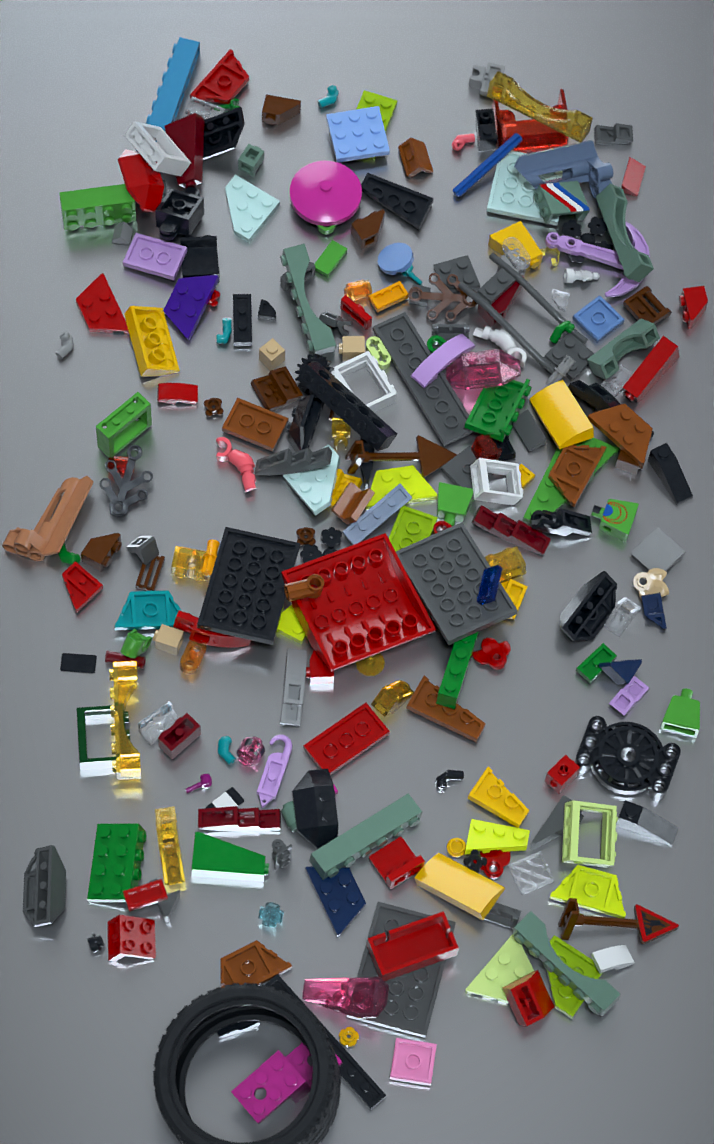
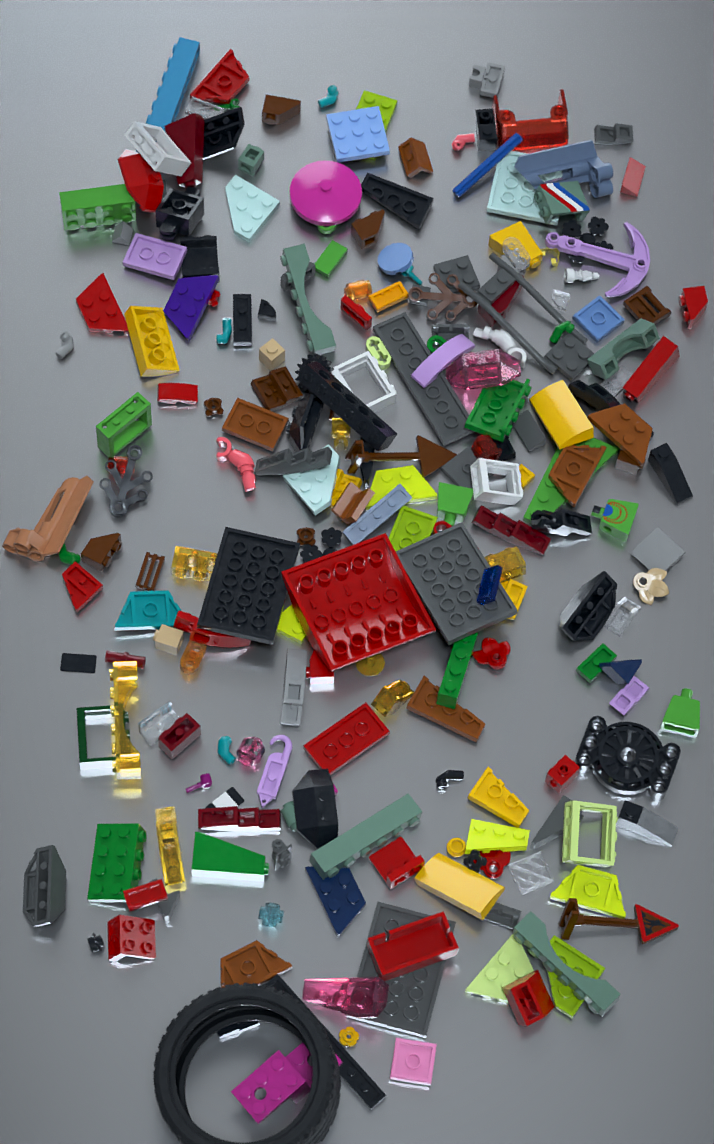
bright green piece [121,629,152,658] -> none
dark grey slope [126,536,159,565] -> none
light orange axle [201,539,220,576] -> none
dark orange piece [284,574,324,602] -> none
dark grey plate [319,311,353,336] -> none
tan brick [338,336,365,361] -> none
clear yellow arch [487,71,593,142] -> none
light grey axle [546,355,576,386] -> none
white slope [591,945,635,973] -> none
sand green arch [596,183,654,282] -> none
dark blue slope [641,592,667,629] -> none

